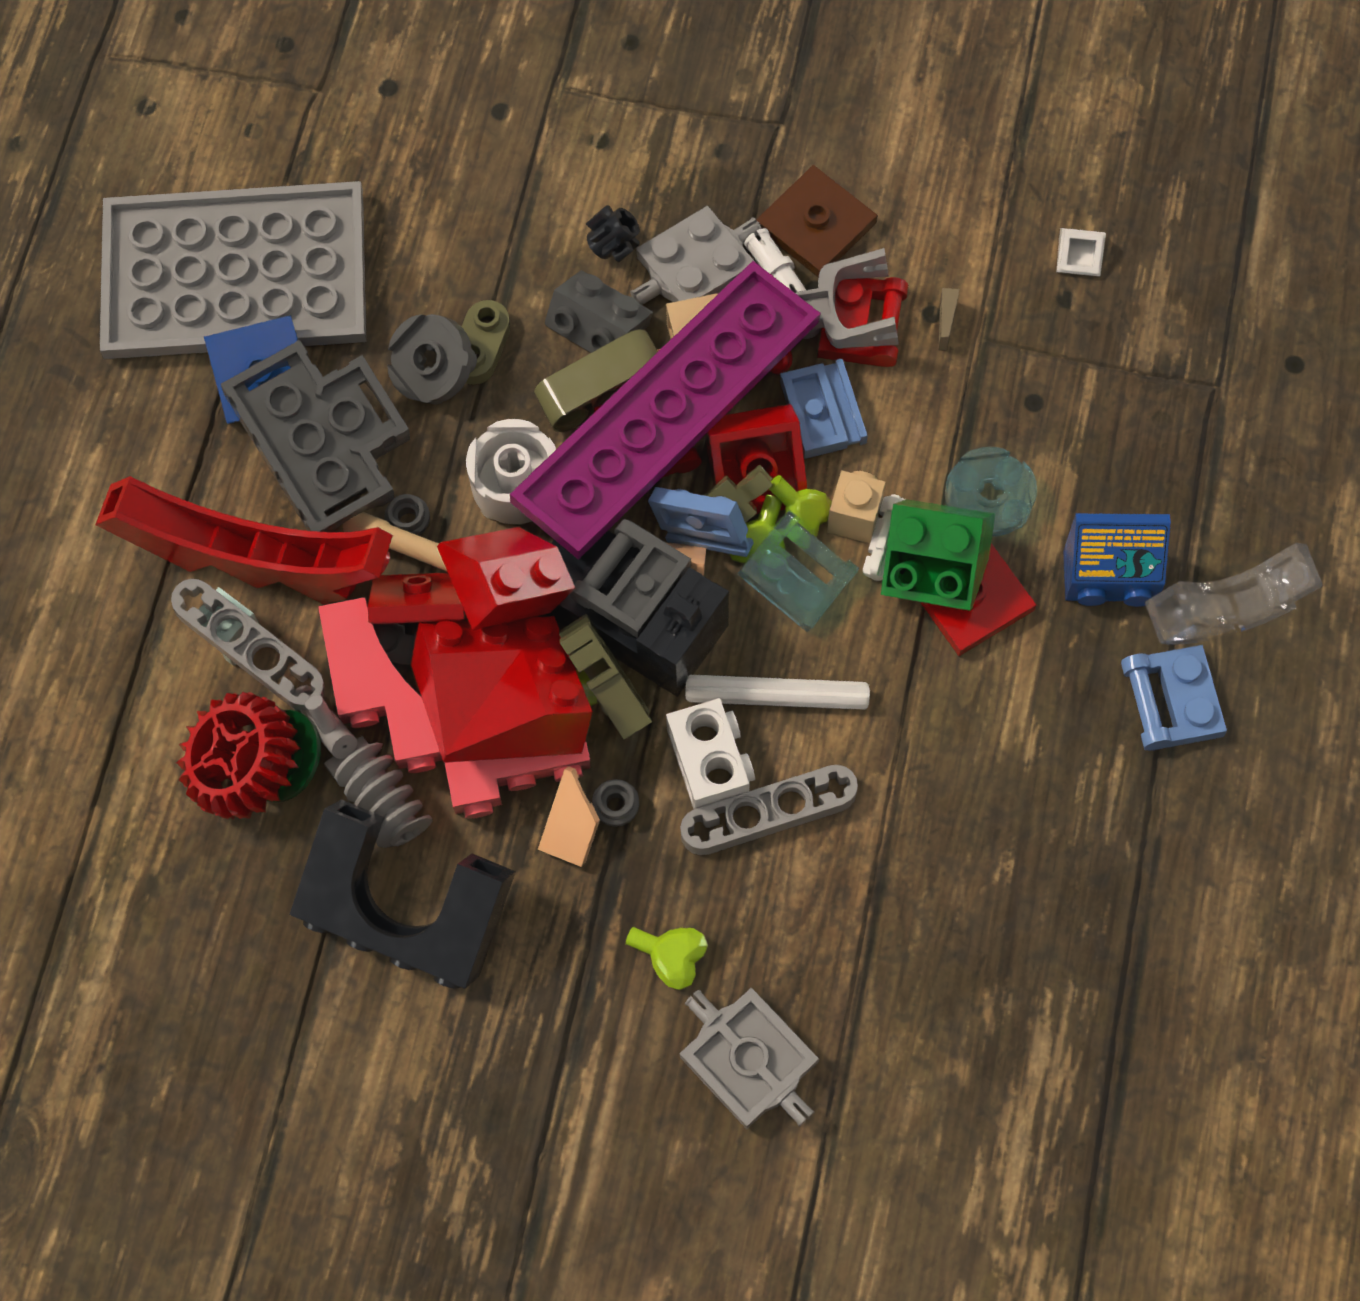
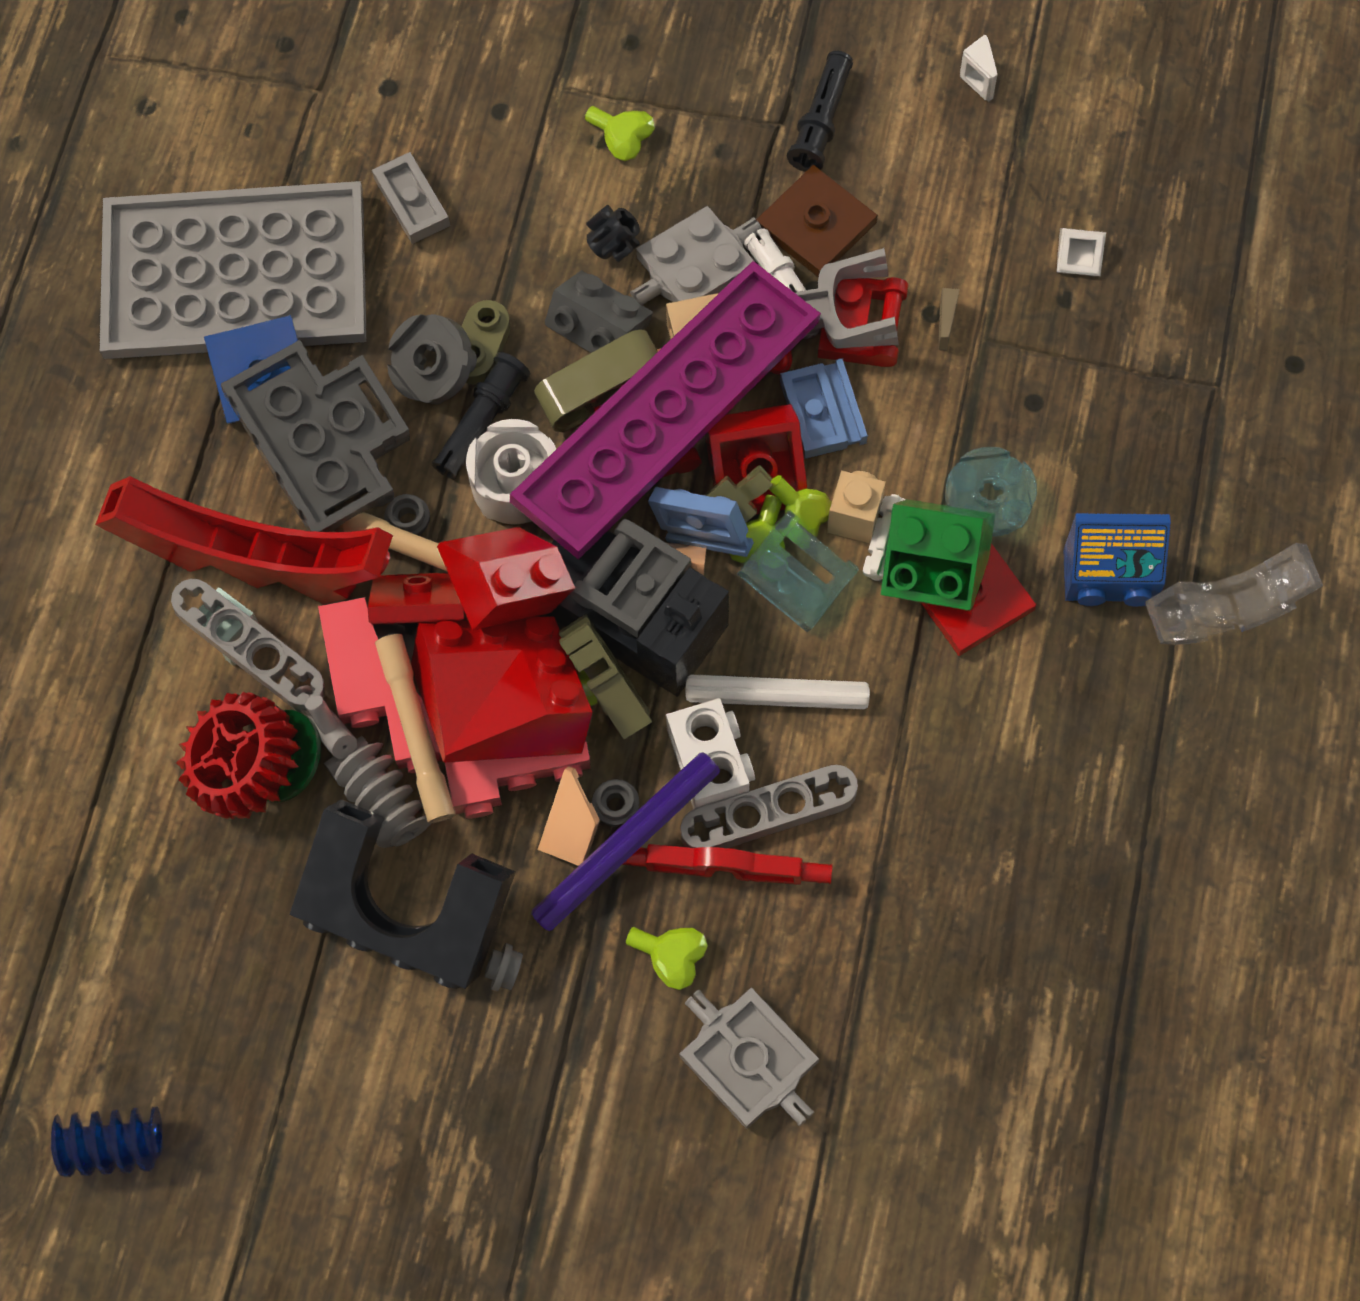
medium blue plate [1121,645,1227,750] -> none
none -> clear blue piece [51,1106,162,1178]
none -> light grey plate [372,152,450,244]
none -> tan piece [375,634,456,823]
none -> black pin [432,352,531,479]
none -> dark grey plate [484,943,523,992]
none -> dark purple axle [532,752,720,931]
none -> lime rock [585,106,655,161]
none -> red piece [622,844,833,885]
none -> black pin [787,51,853,172]
none -> white slope [960,35,997,102]

